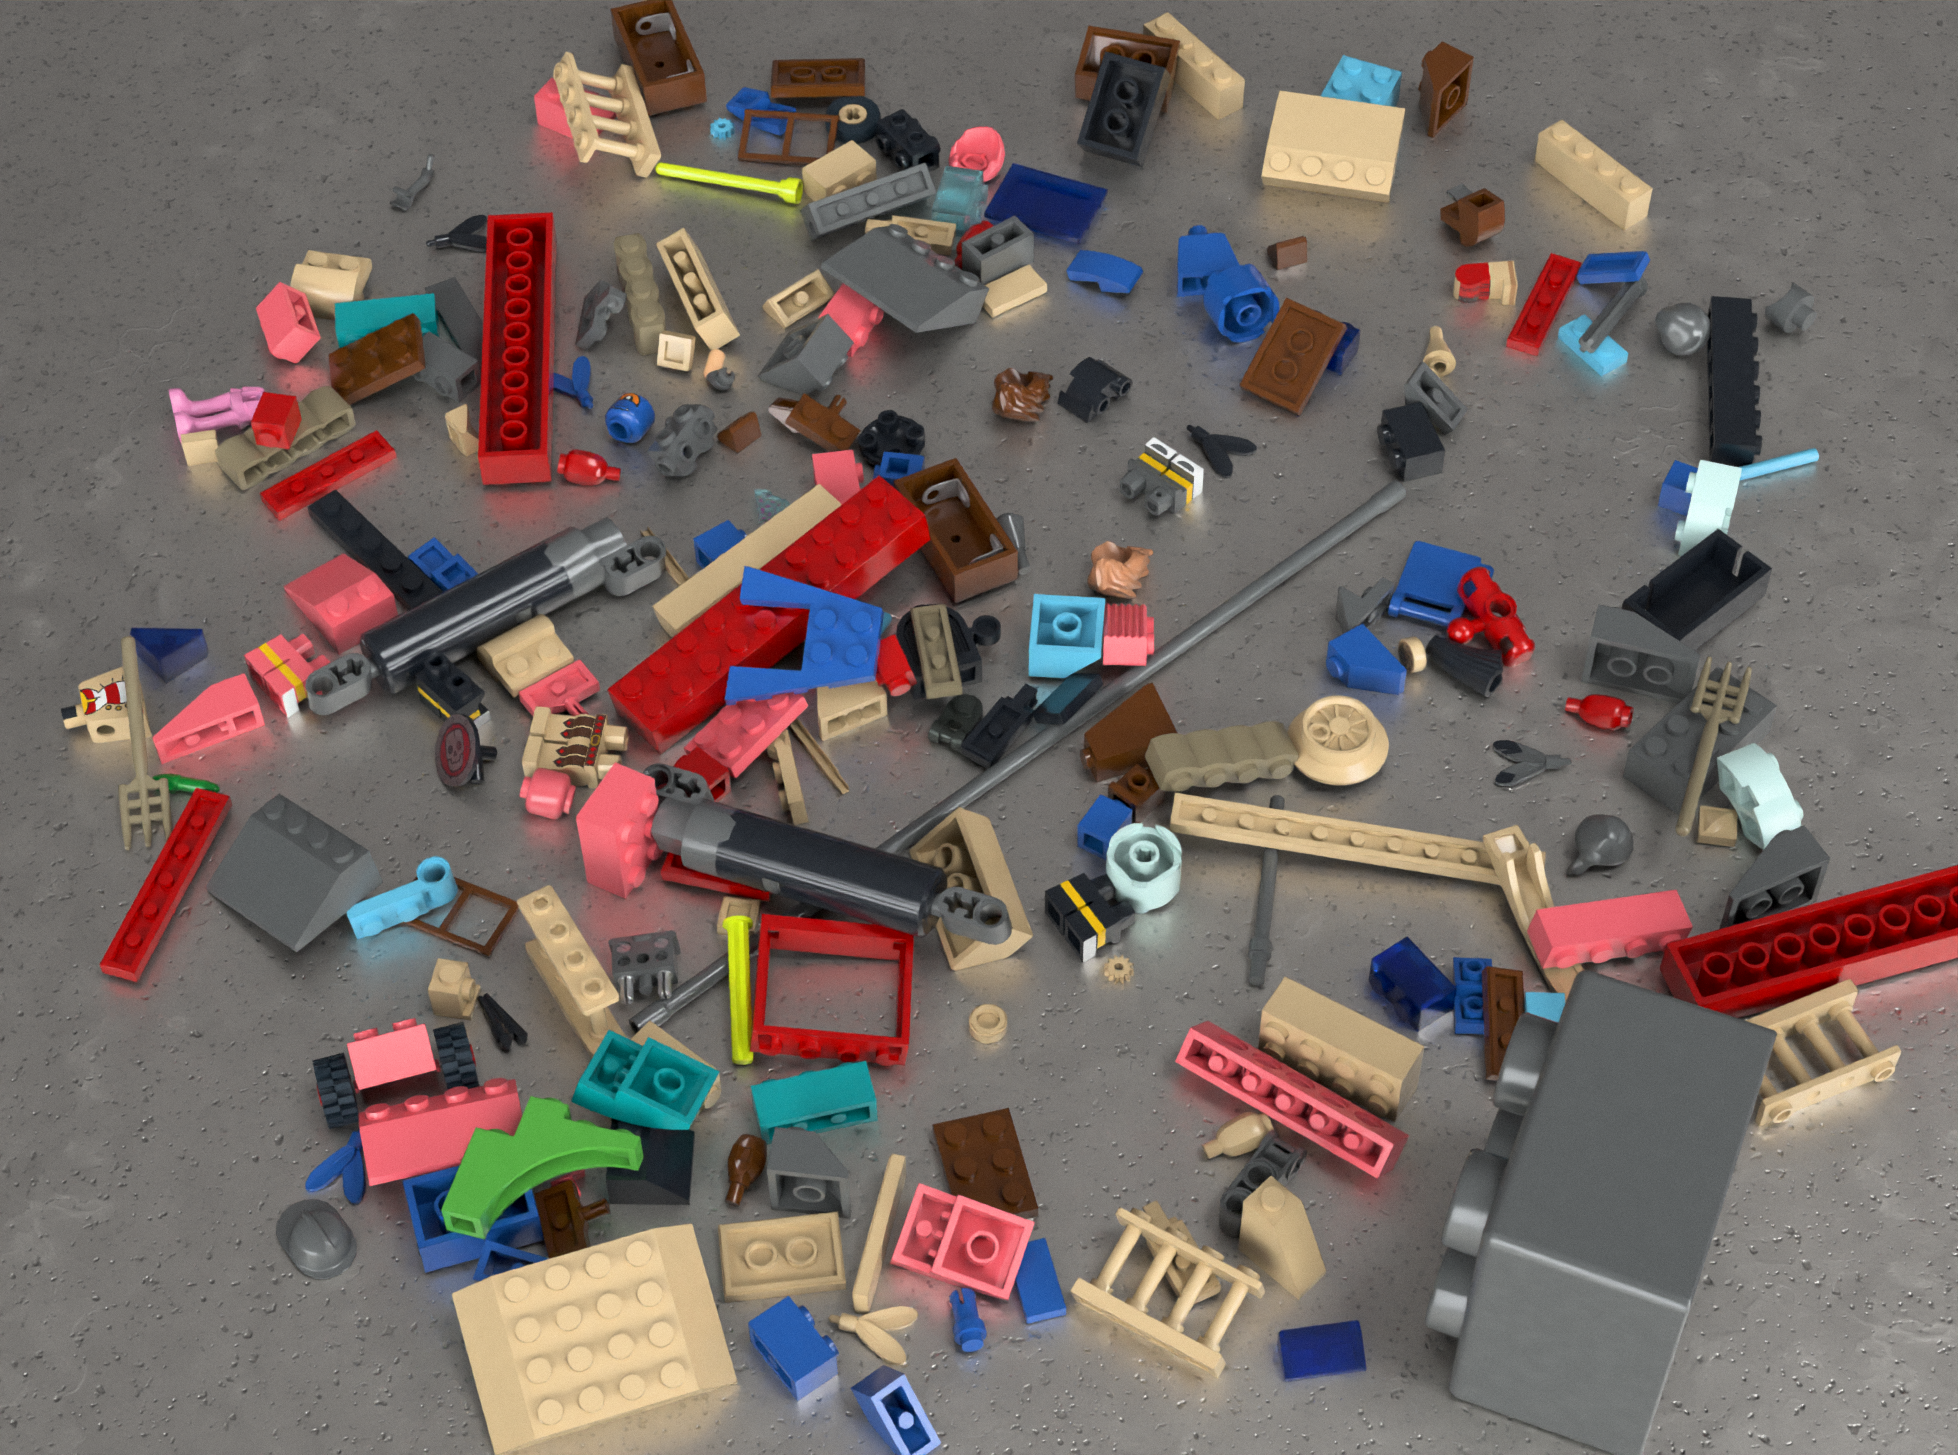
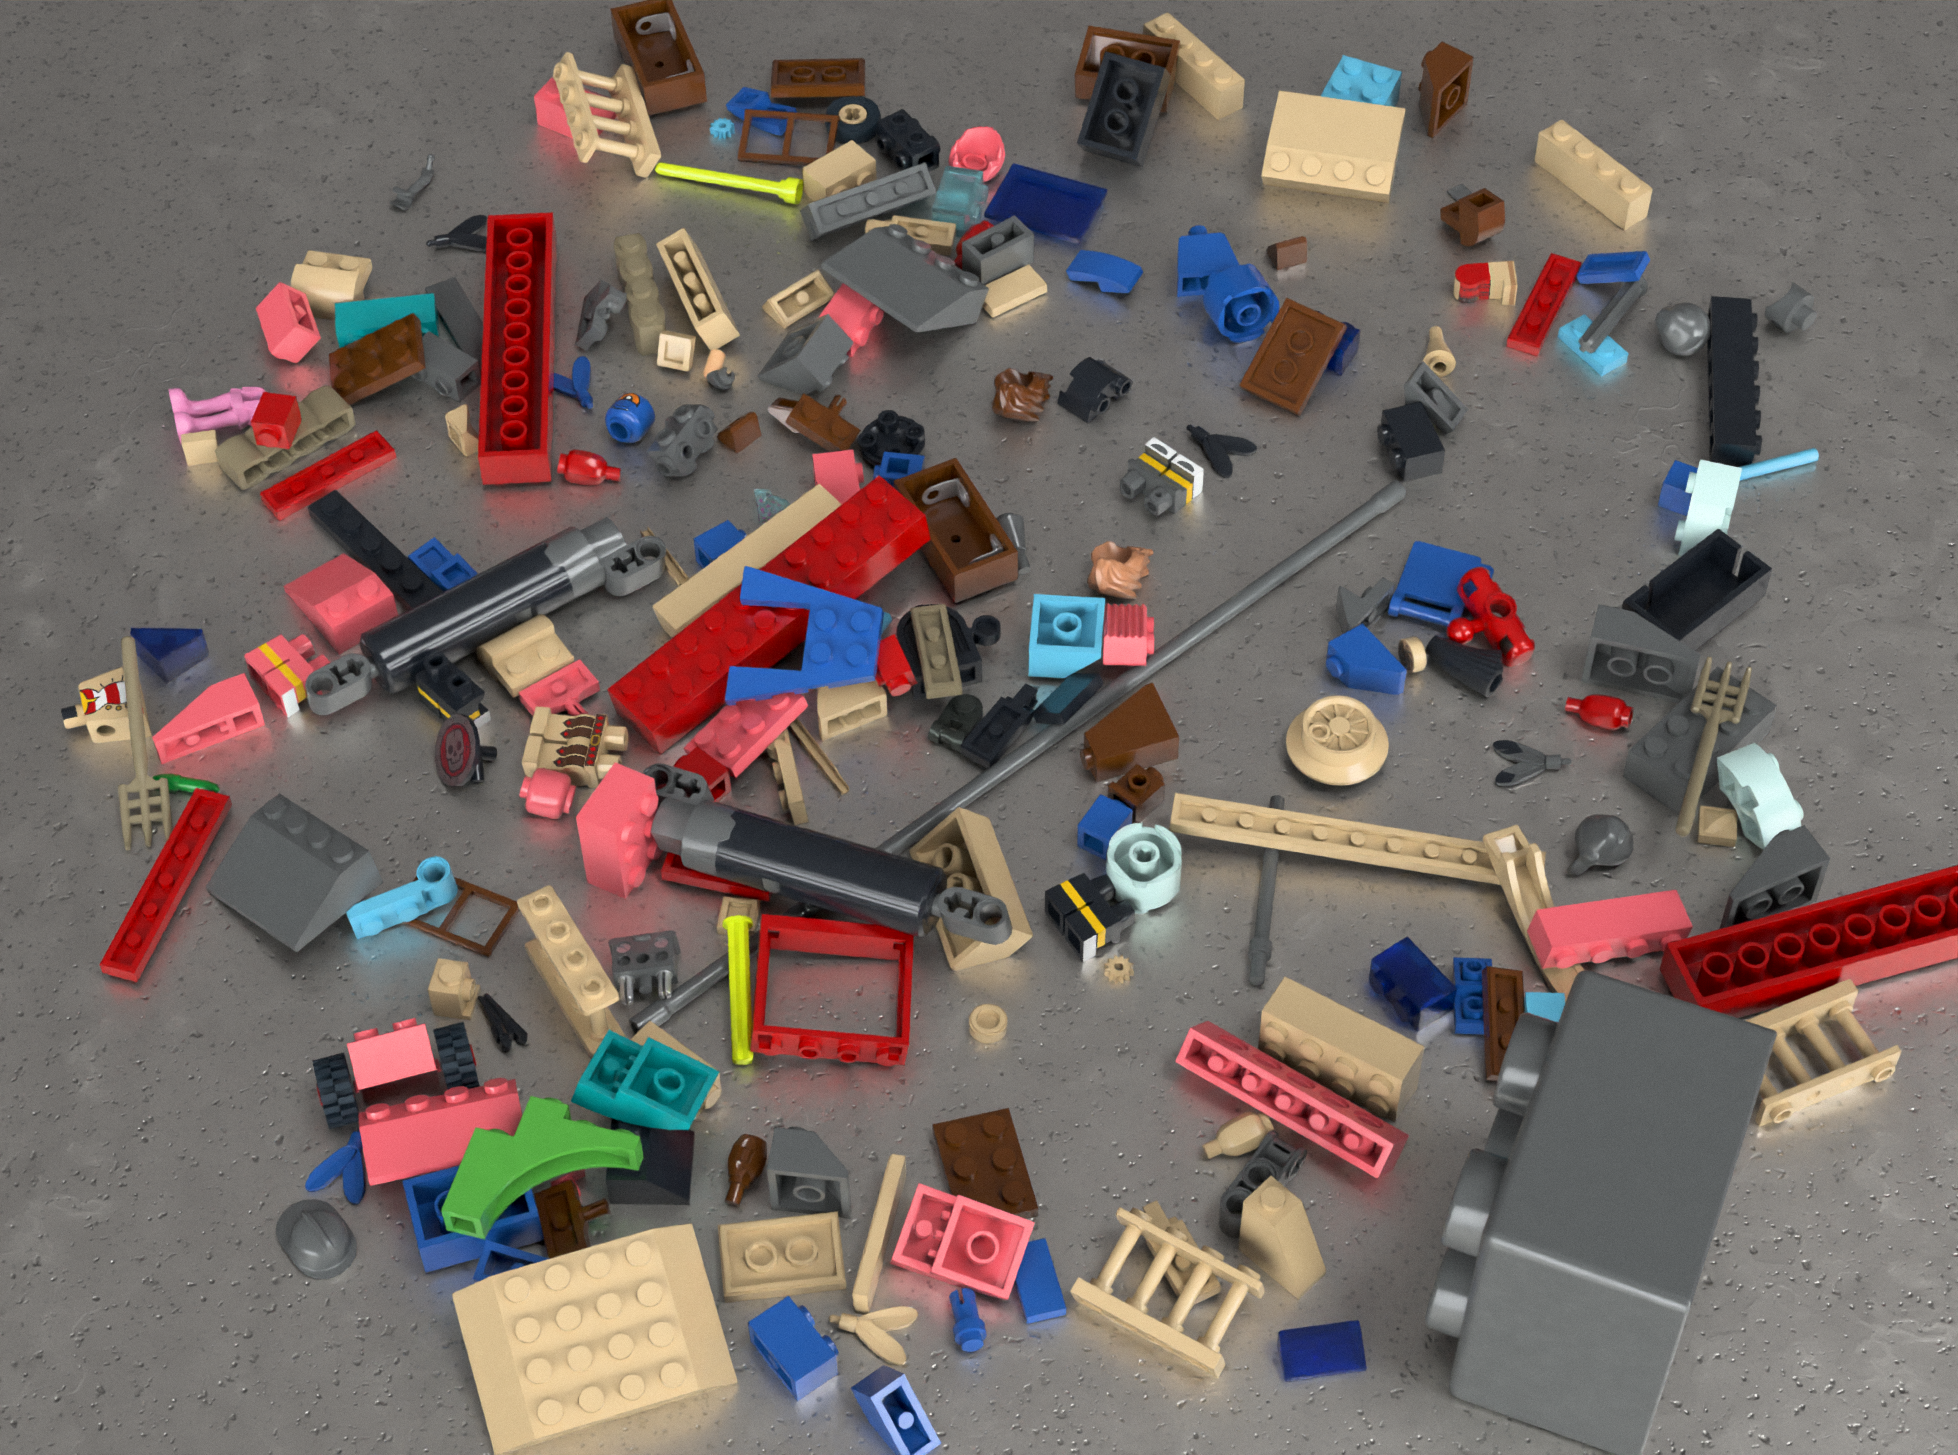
teal brick [751,1061,878,1145] -> none
dark tan brick [1145,721,1299,792] -> none

